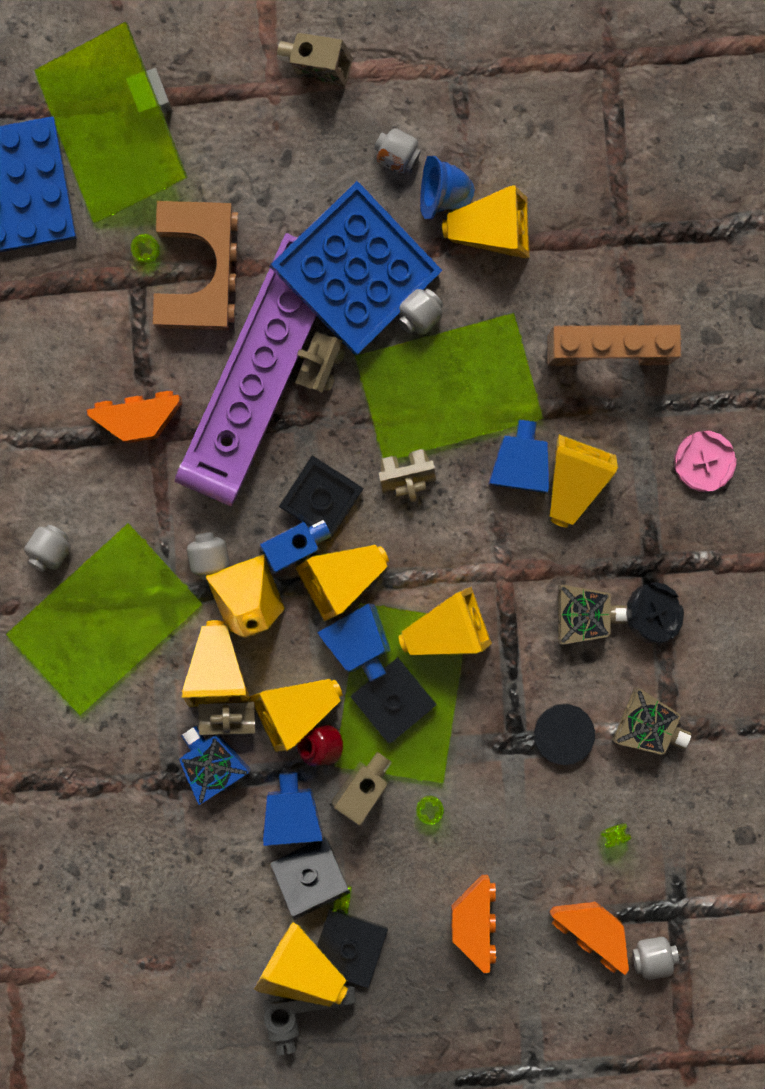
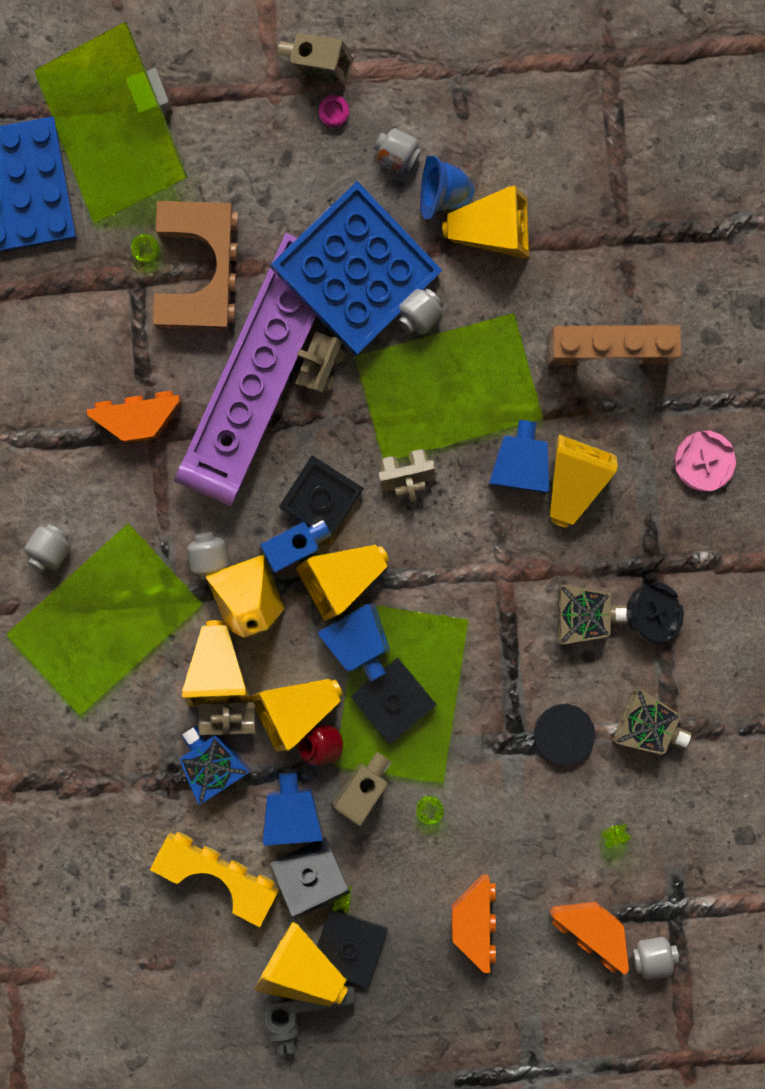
yellow slope [399,586,492,655] -> none
none -> yellow arch [150,832,279,927]
none -> dark pink tile [319,95,349,128]

